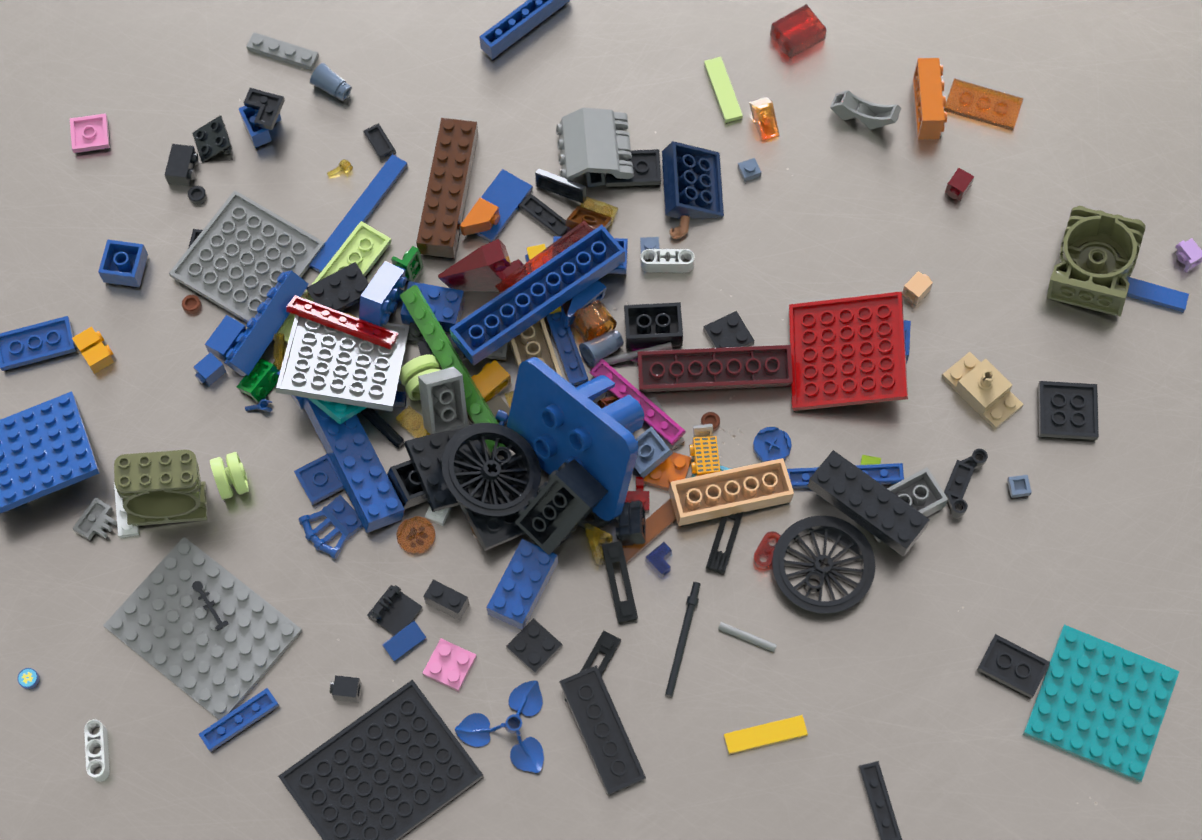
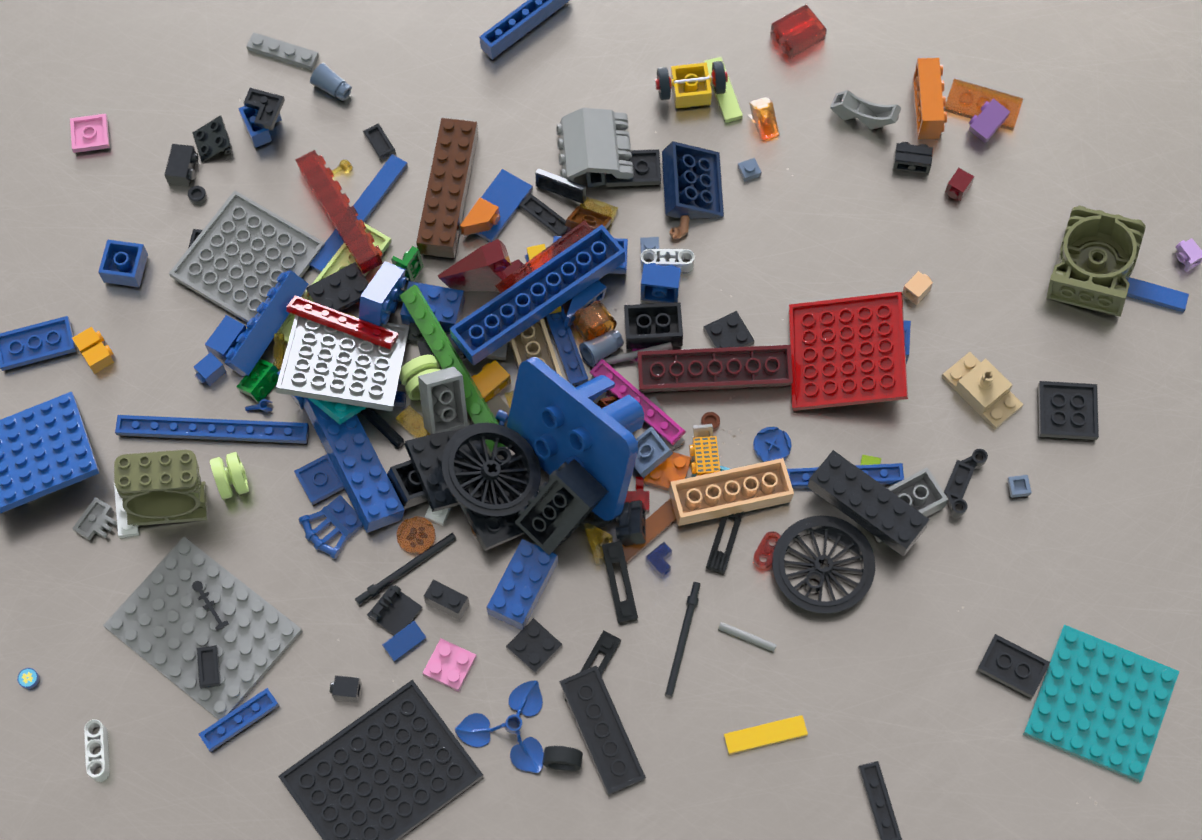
copper tile [182,295,201,314] -> none
none -> blue plate [115,415,309,444]
none -> black tile [197,645,221,689]
none -> clear red brick [296,150,383,274]
none -> black bar [355,533,457,605]
none -> black tyre [542,746,583,771]
none -> blue brick [641,263,681,303]
none -> yellow brick [655,61,728,108]
none -> black brick [893,142,933,174]
none -> medium lavender brick [969,98,1010,144]

